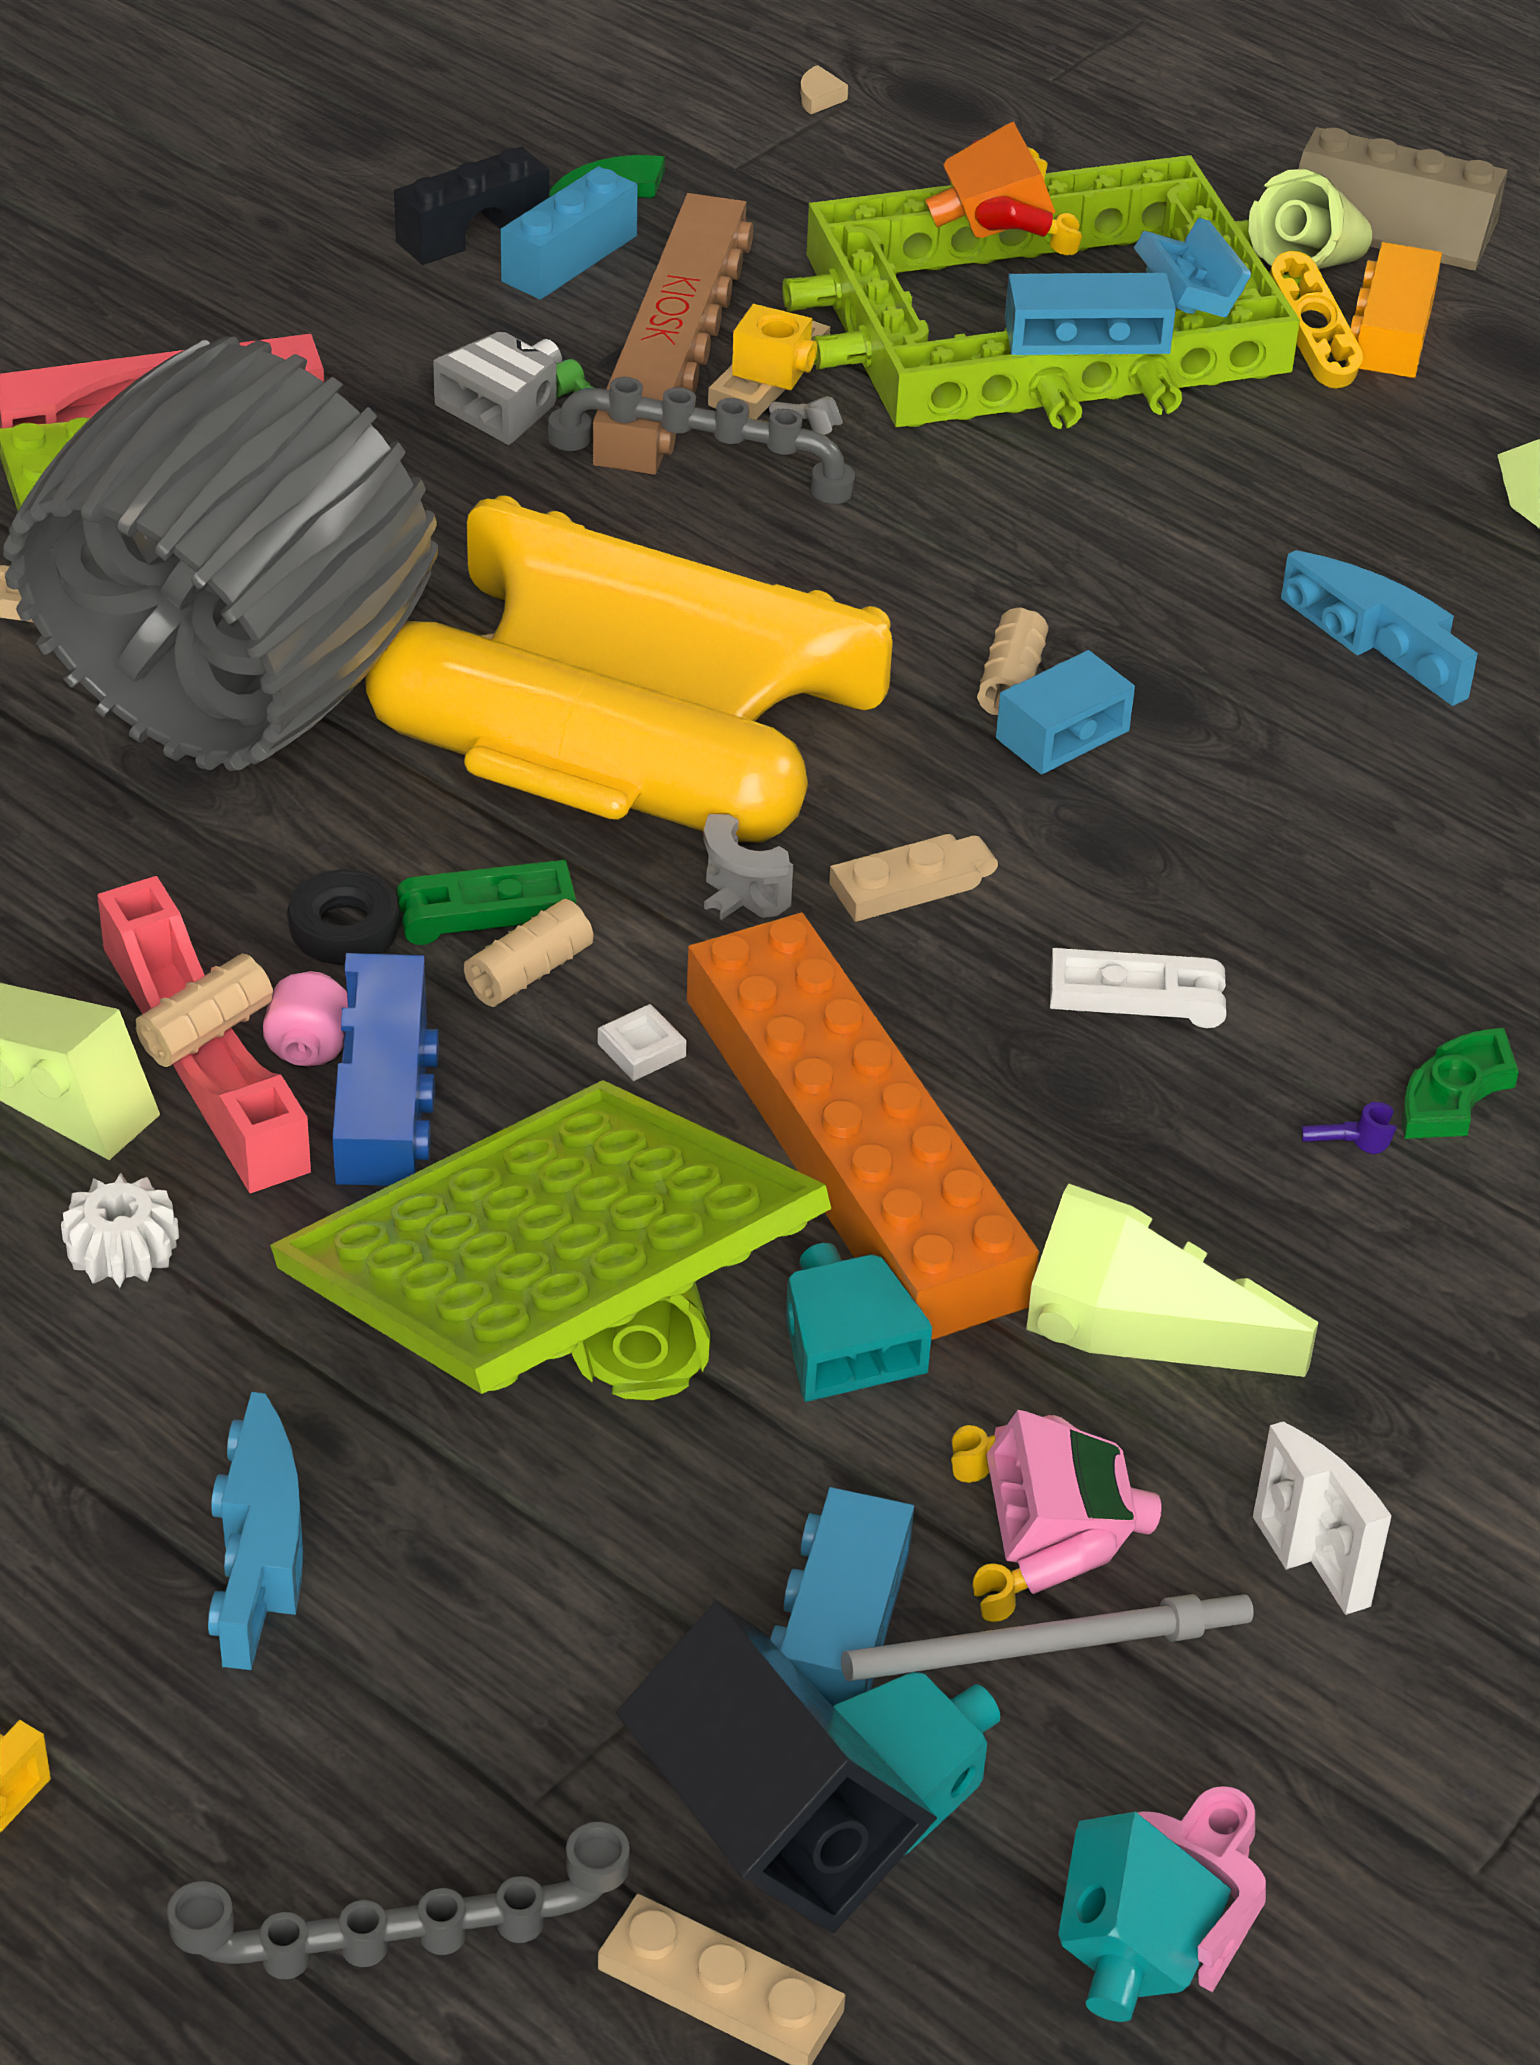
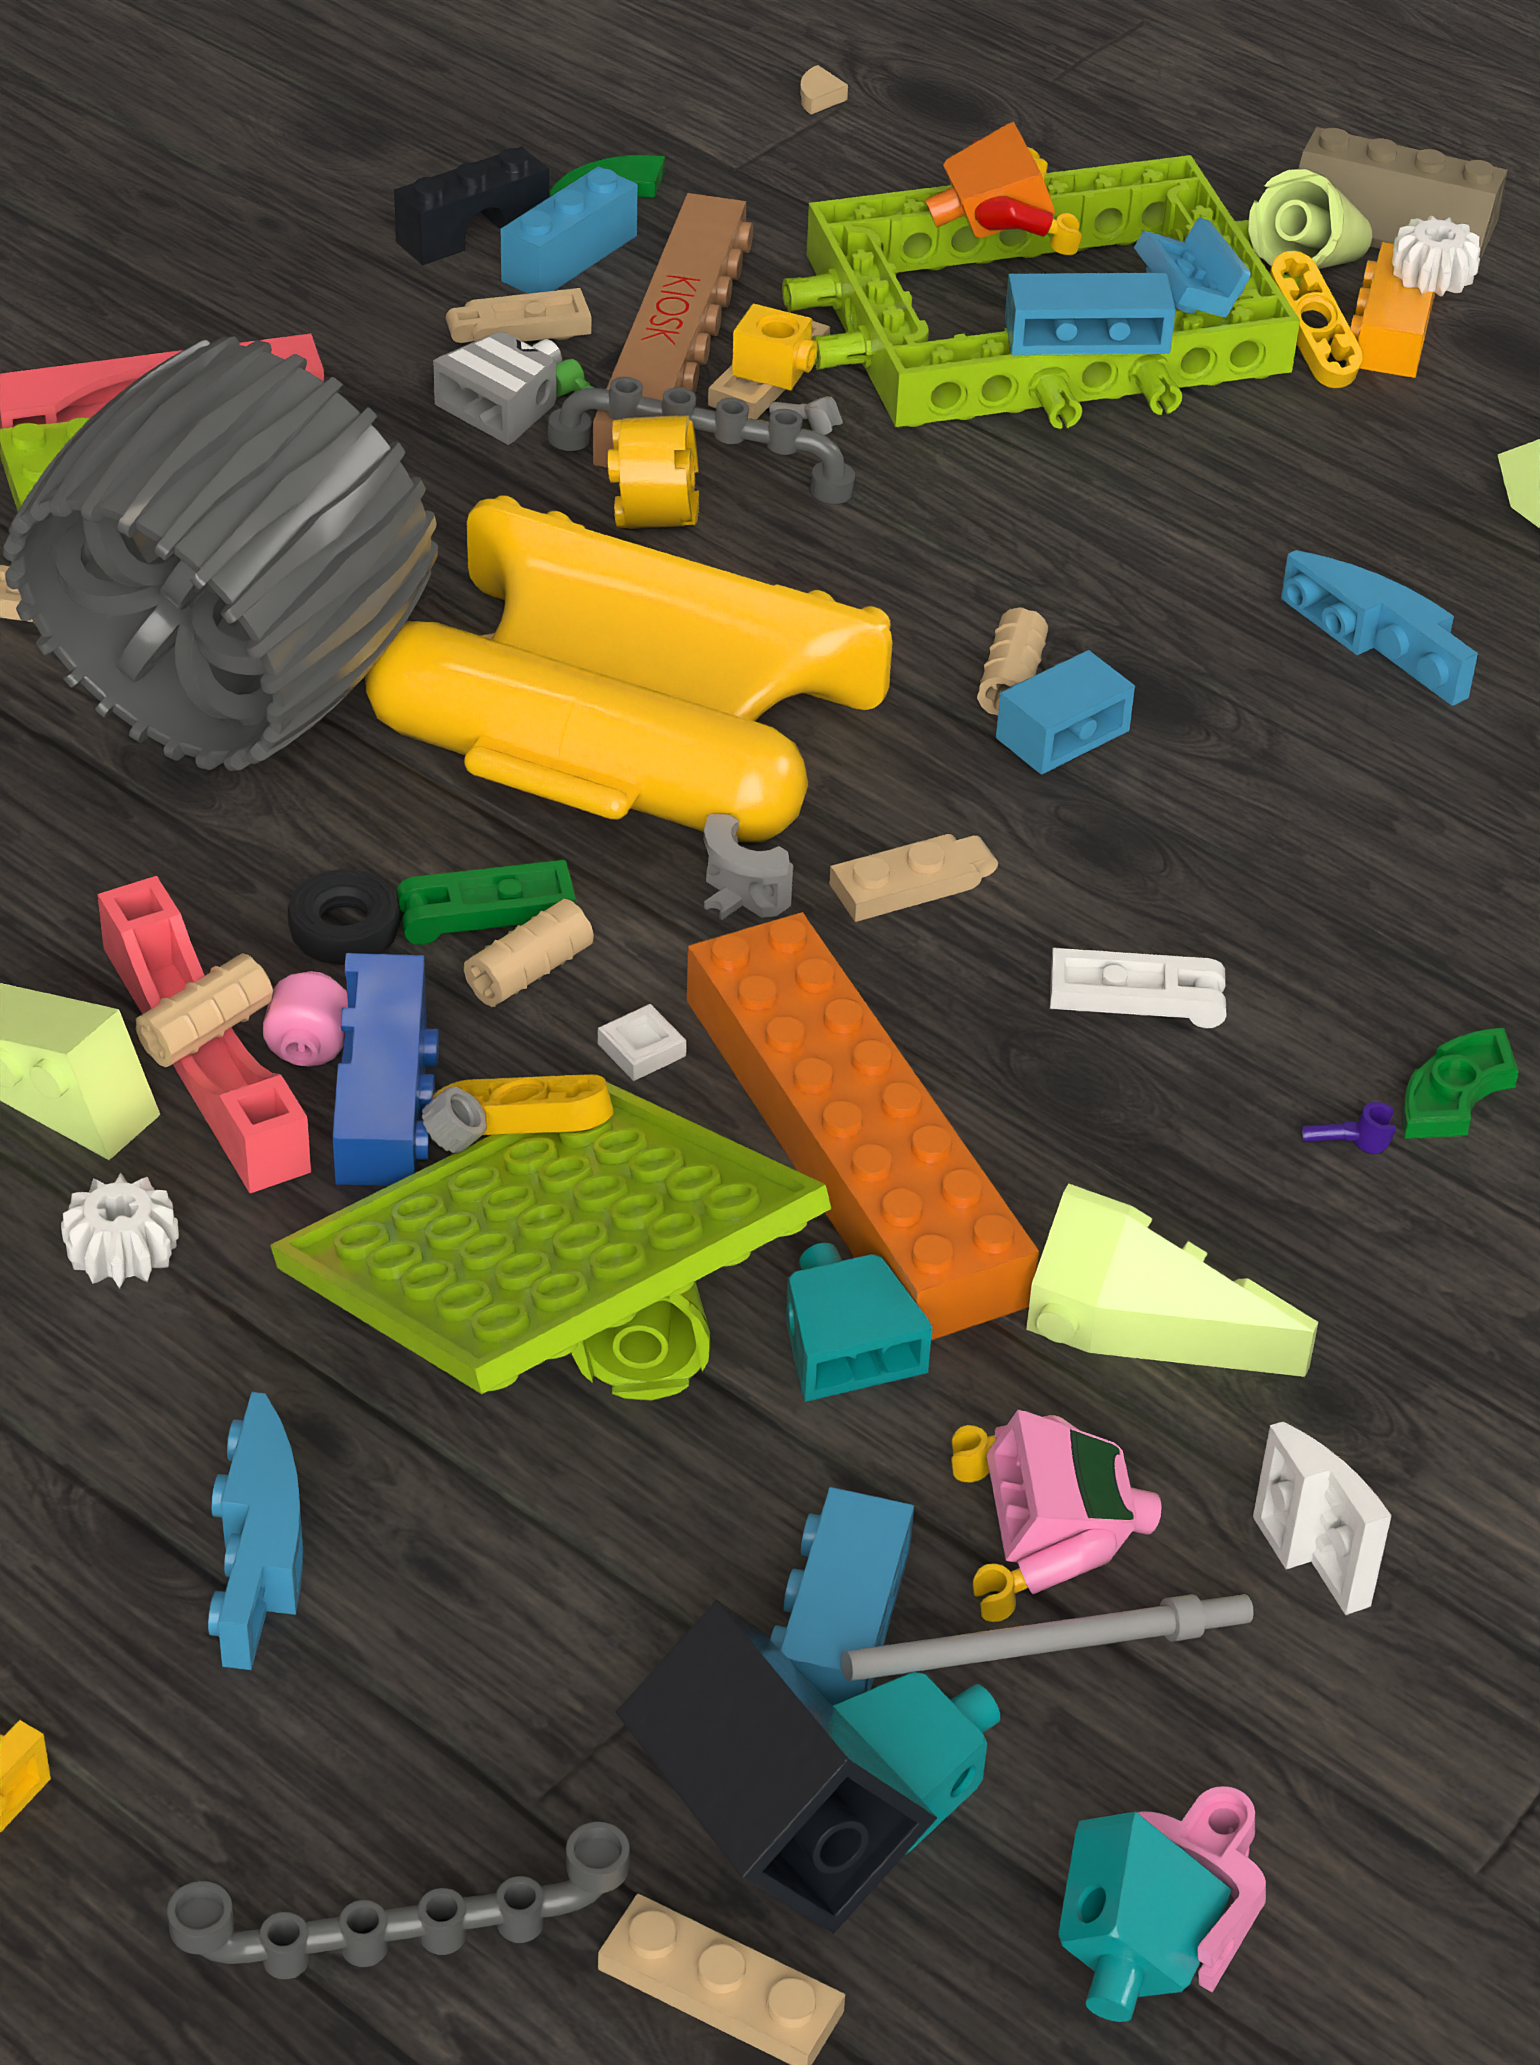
none -> light grey axle [421,1087,487,1153]
none -> yellow beam [433,1074,614,1135]
none -> tan hinge [445,288,591,343]
none -> yellow brick [608,415,699,529]
none -> white gear [1392,216,1480,296]

